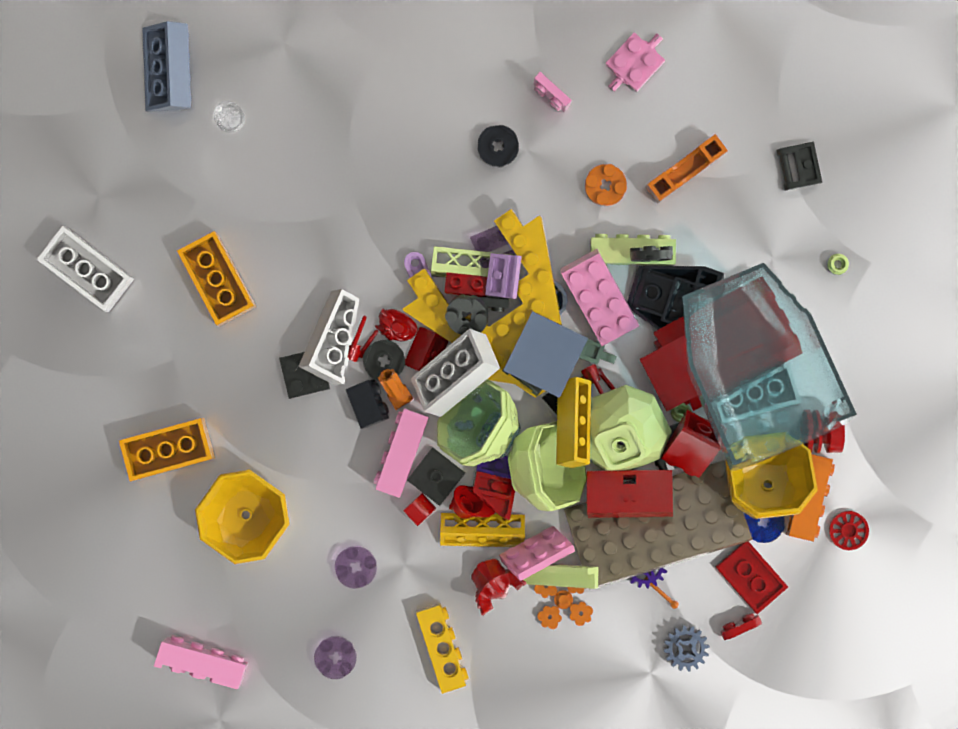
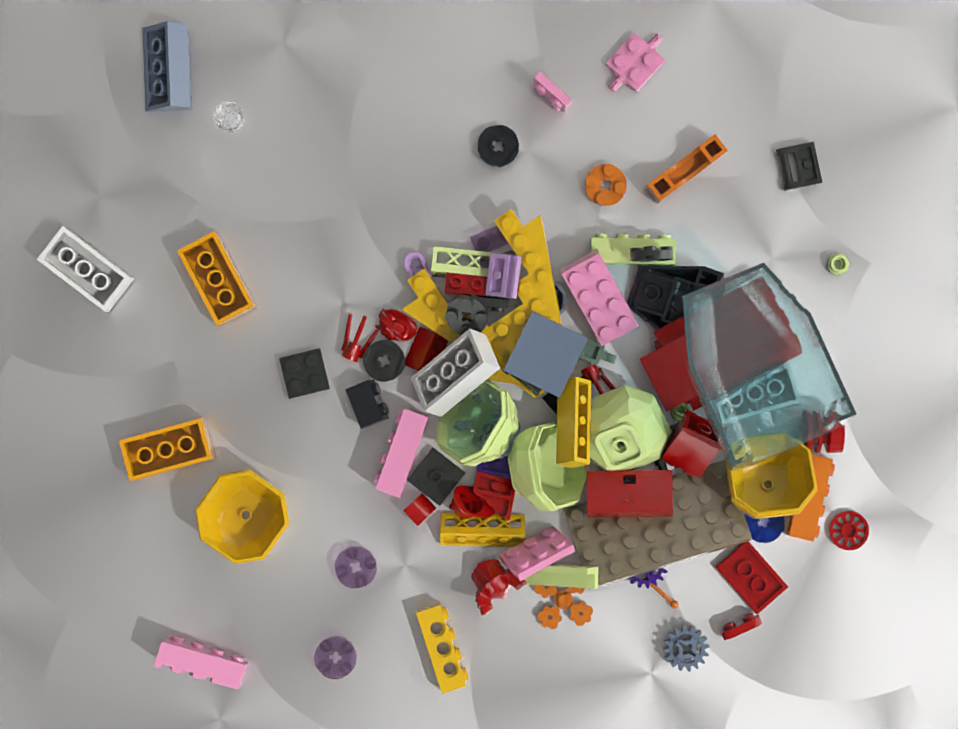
white wedge [299,289,359,385] -> none
orange piece [378,369,414,410] -> none

